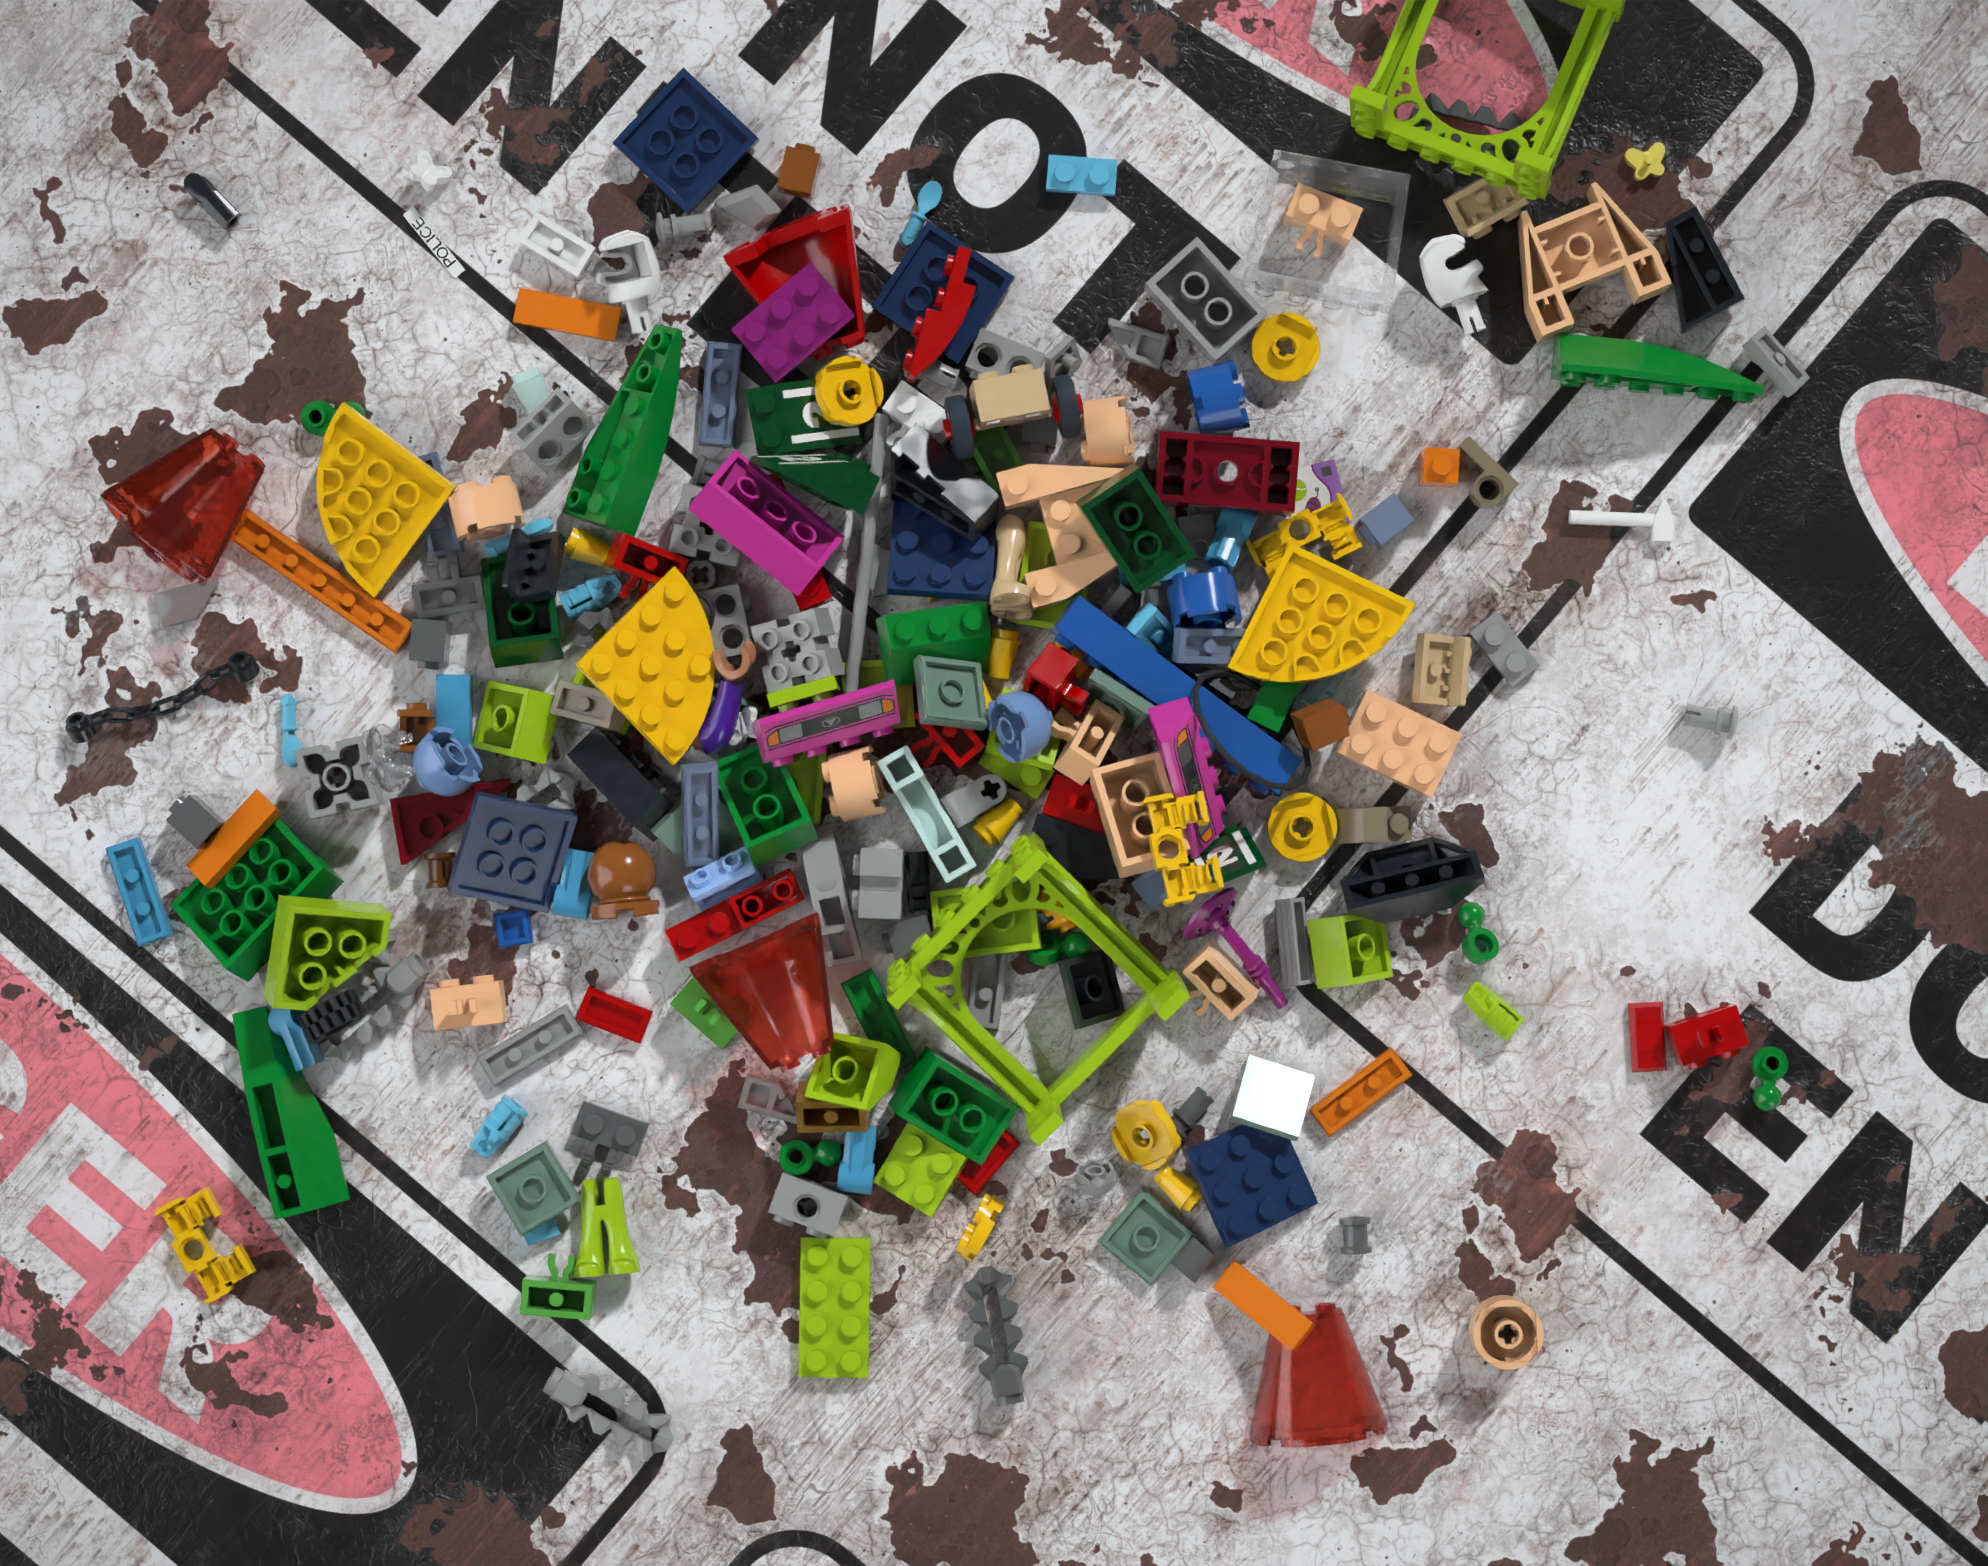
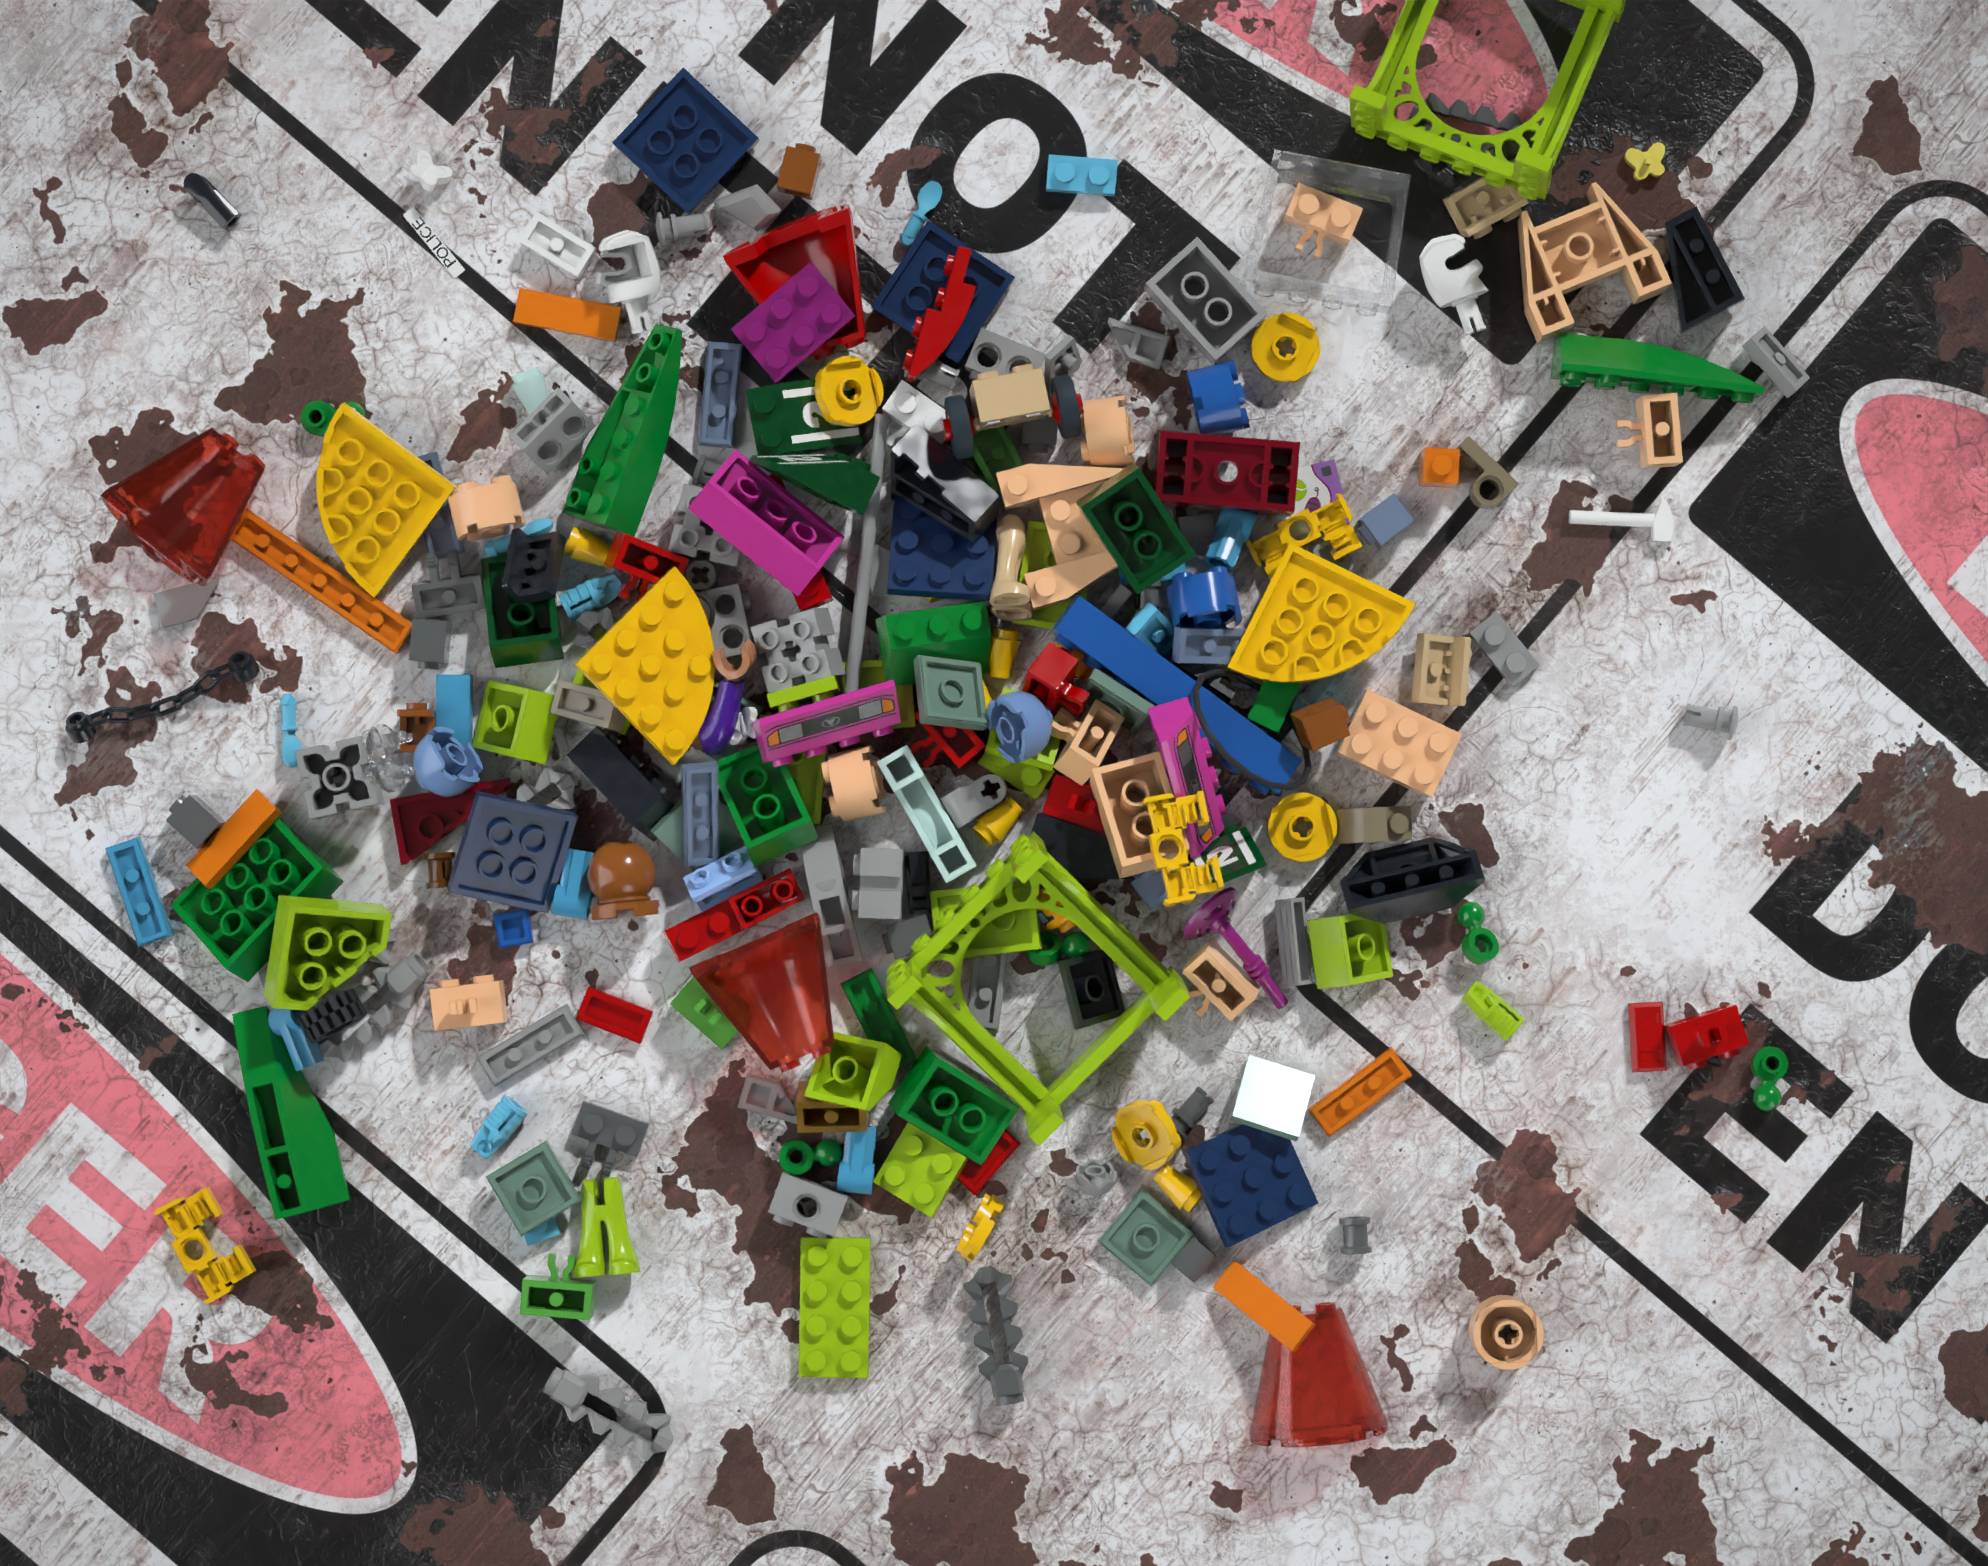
none -> light nougat brick [1615,393,1683,469]

